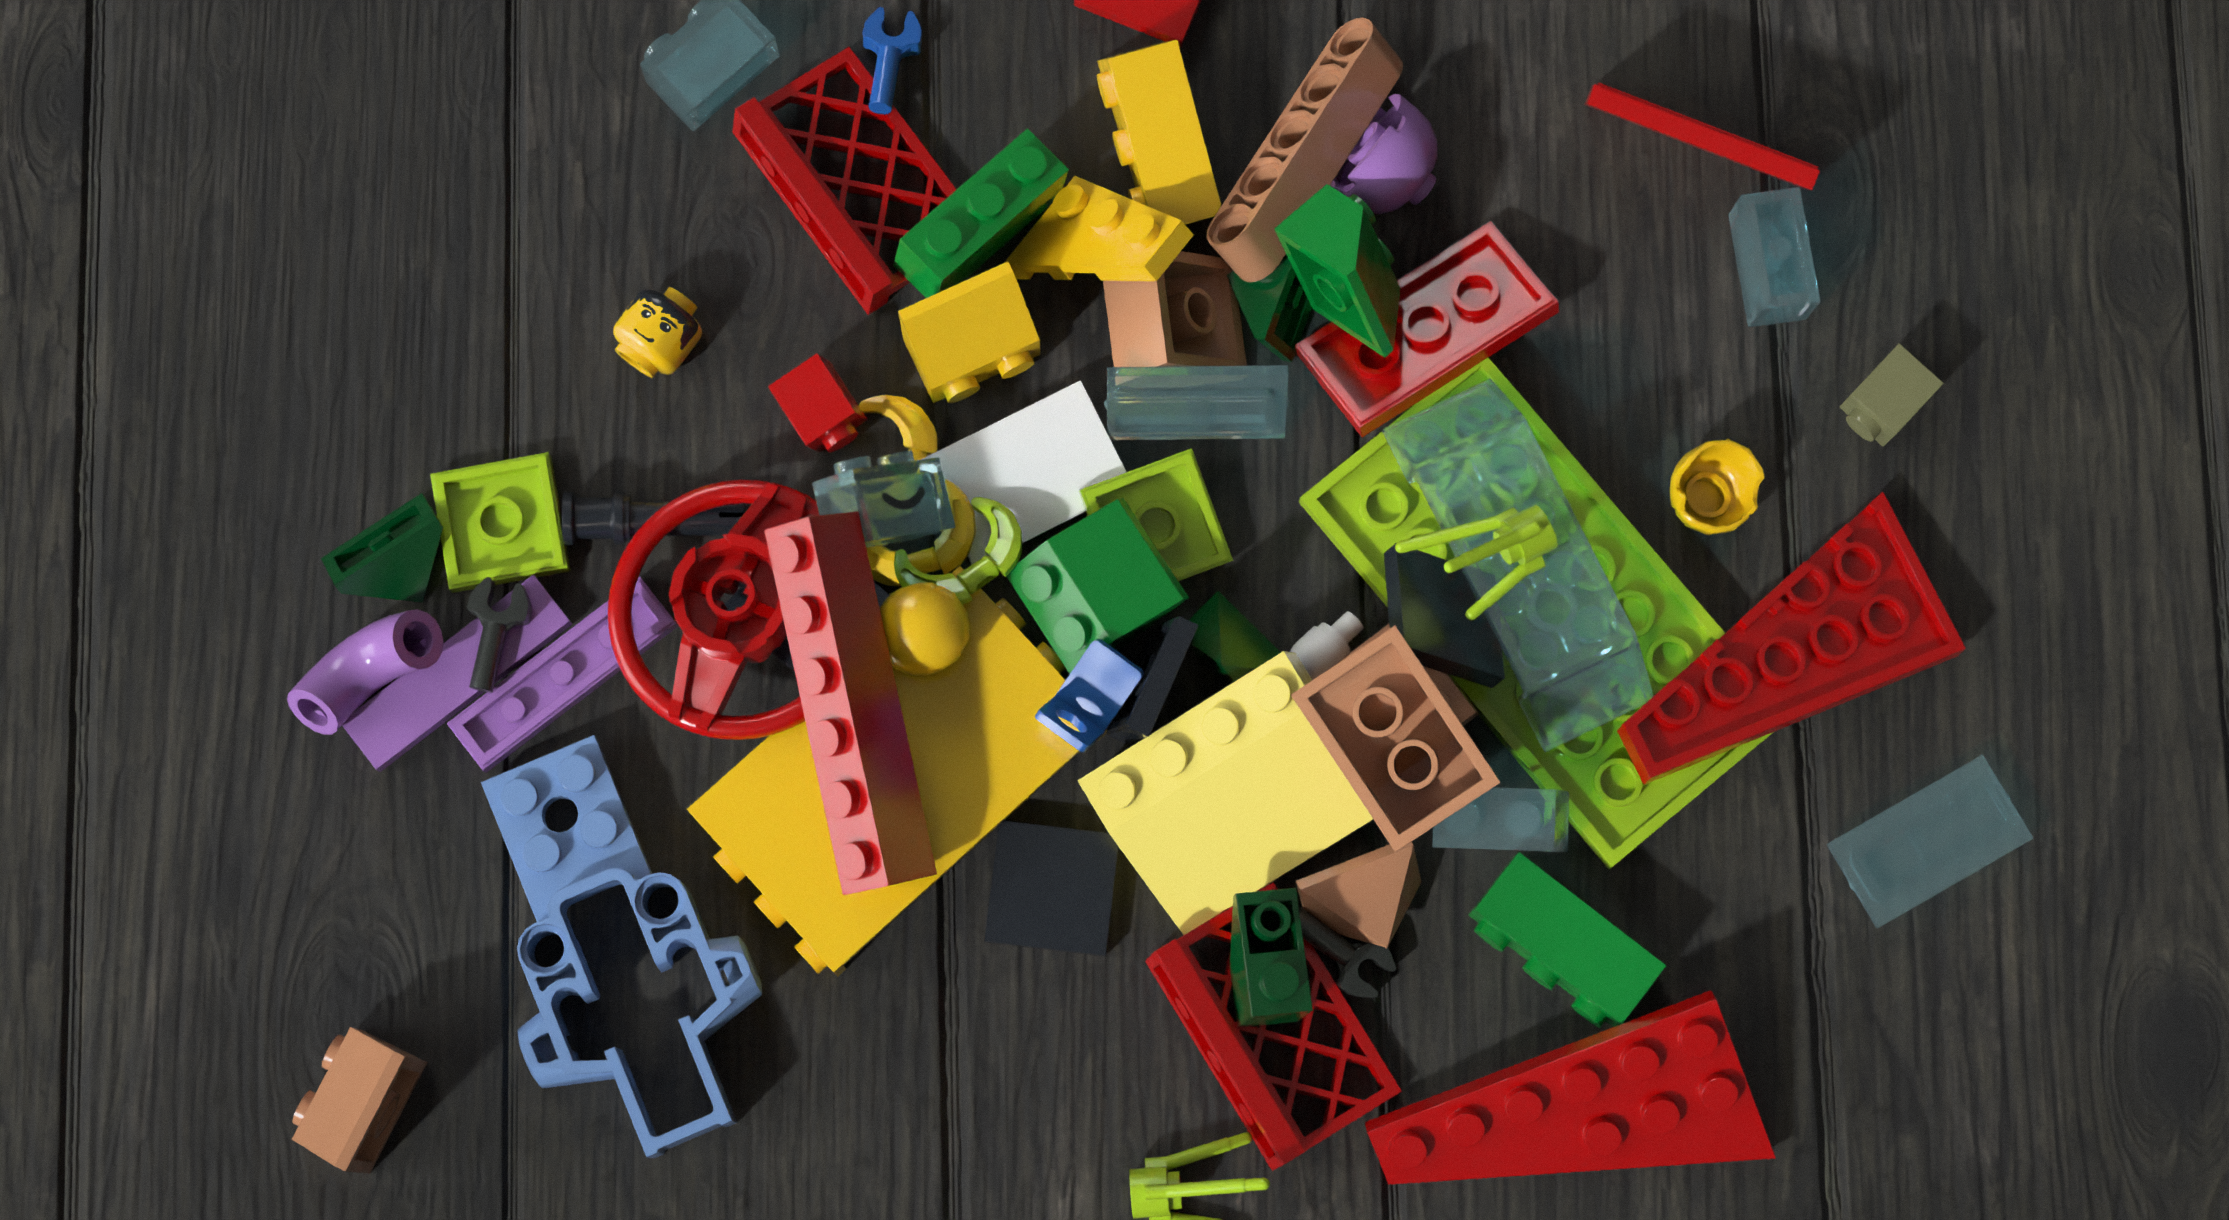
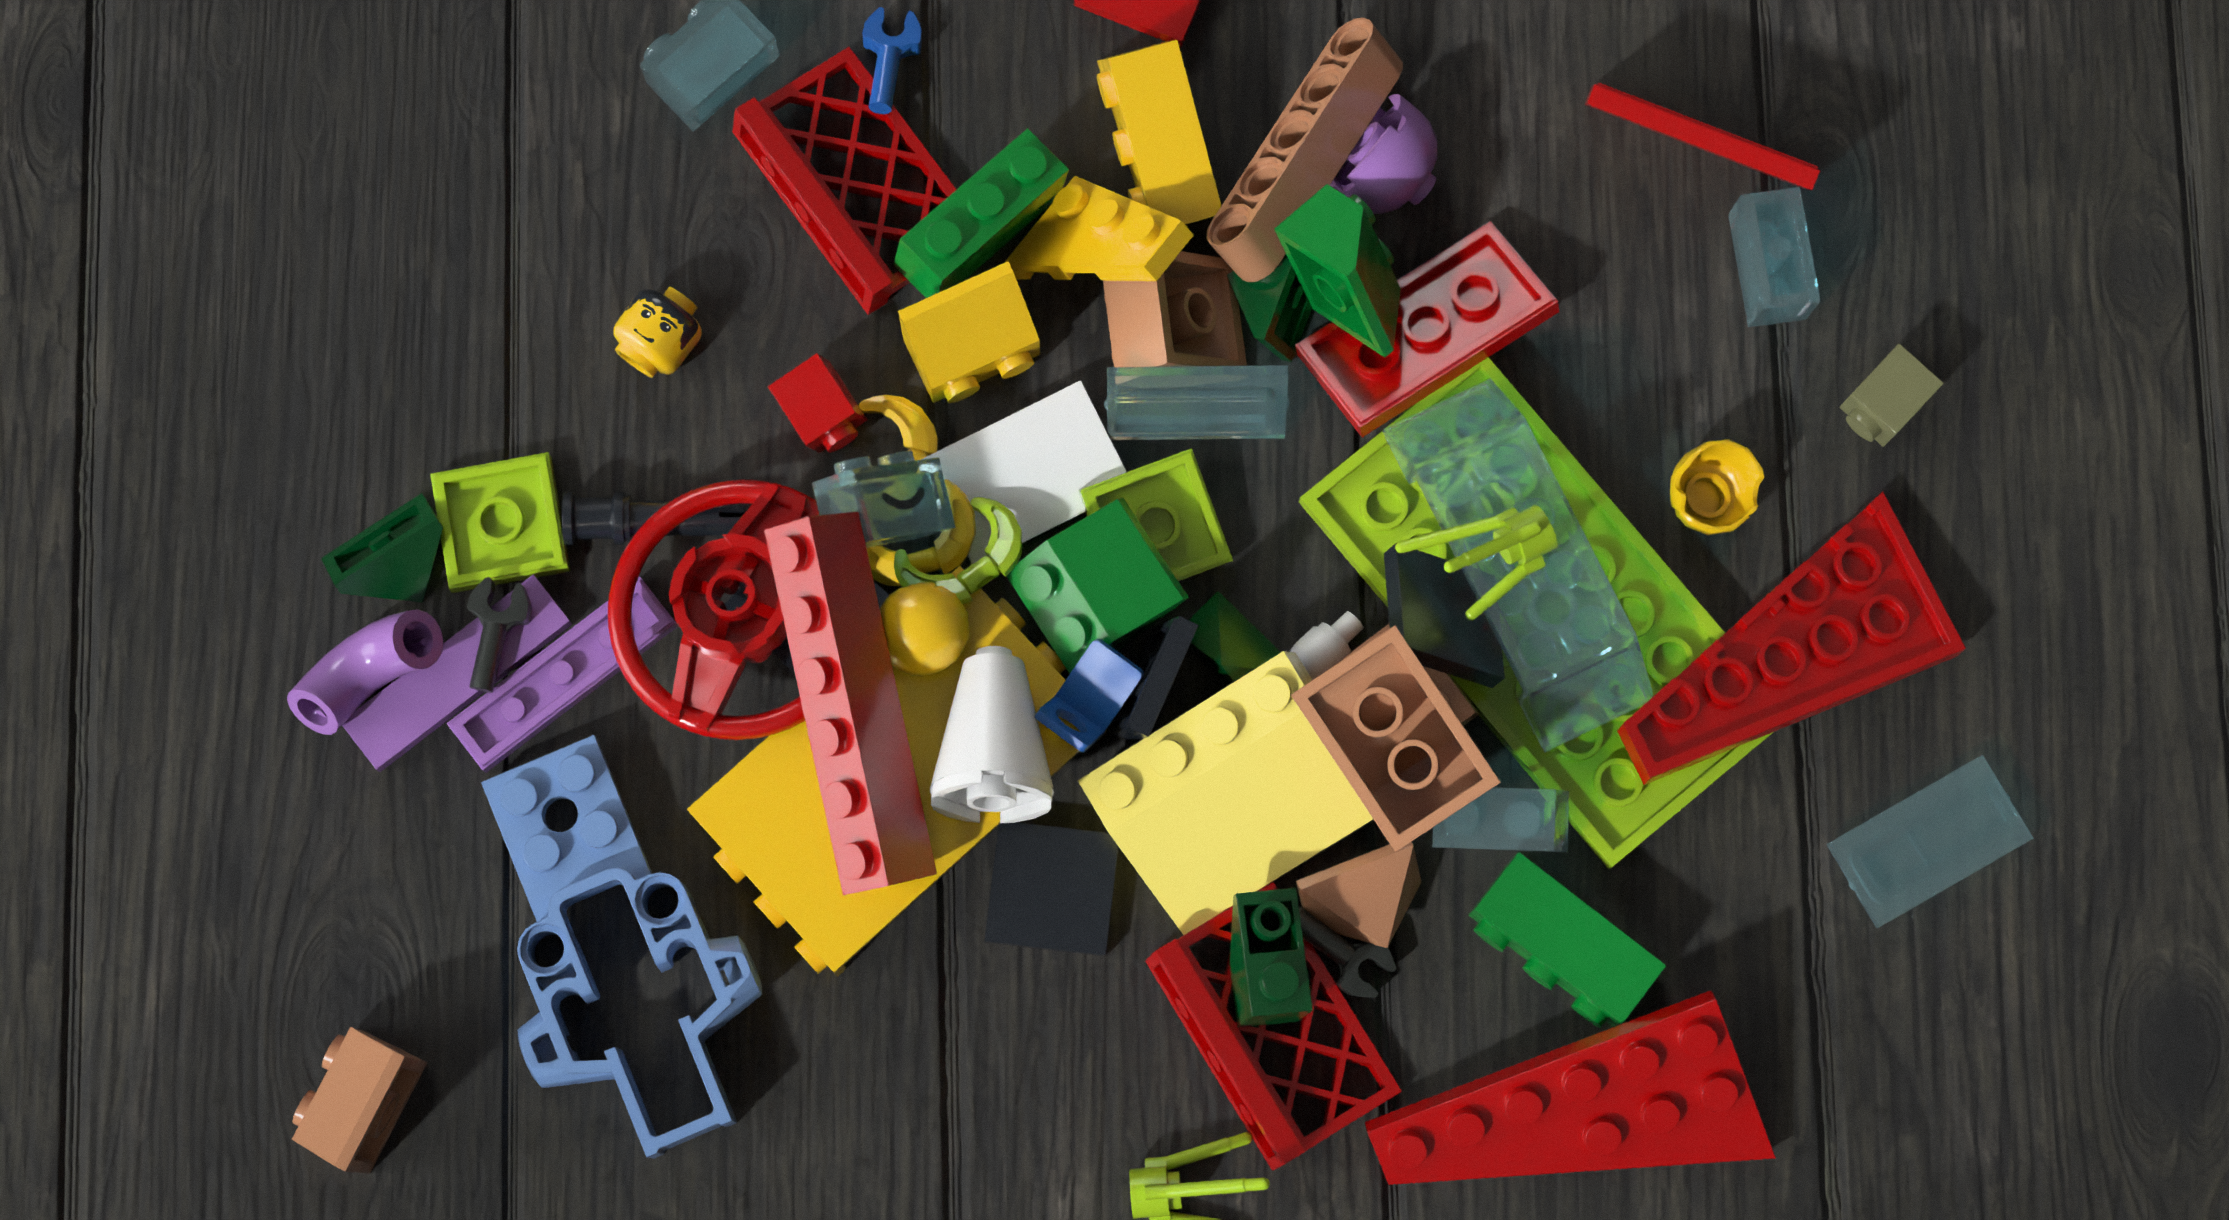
none -> white cone [930,646,1054,823]

